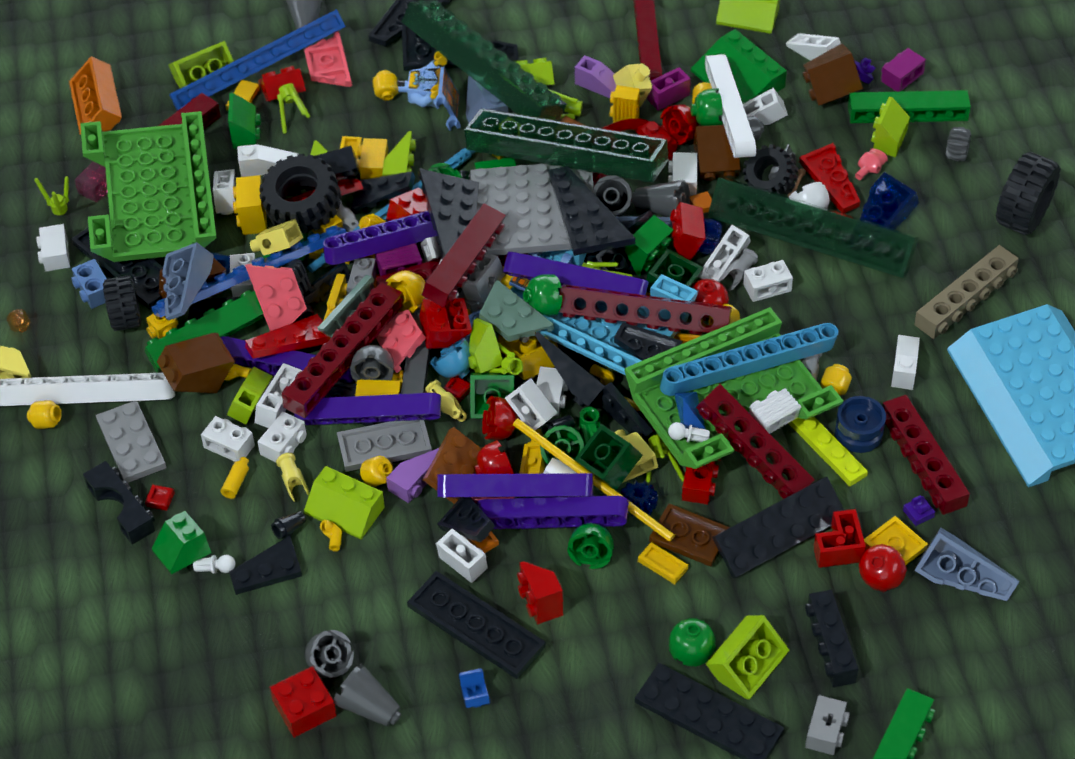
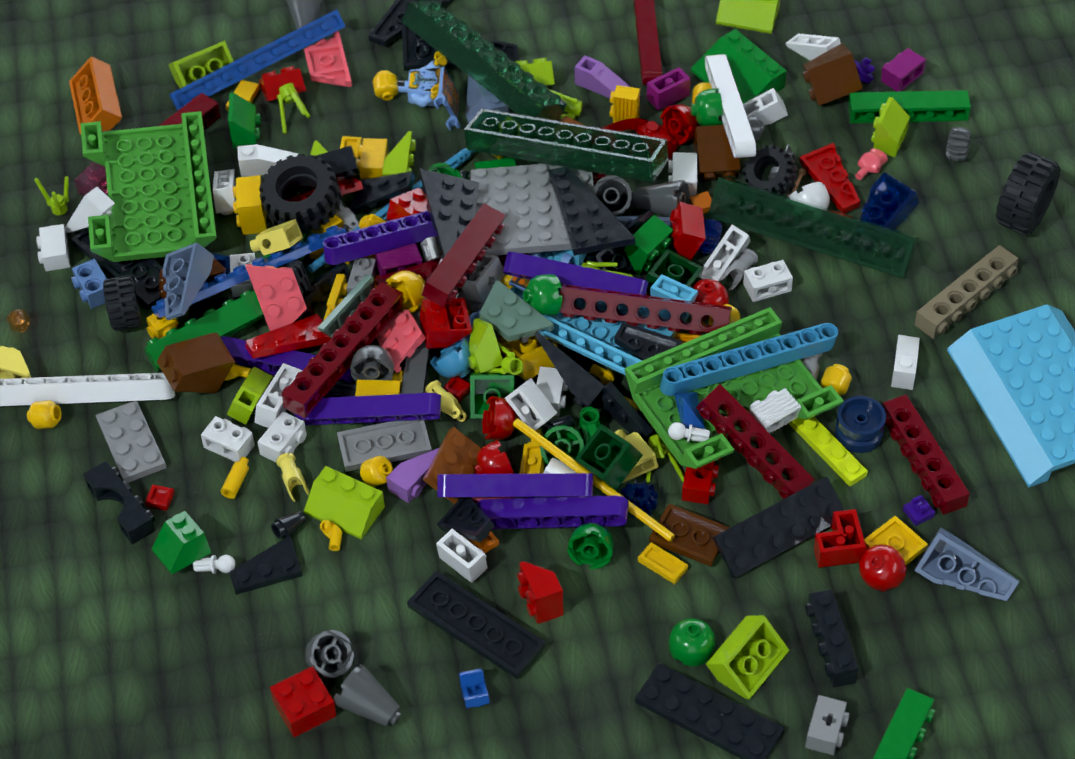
light yellow torso [613,64,652,107] -> none
none -> white slope [65,187,115,234]

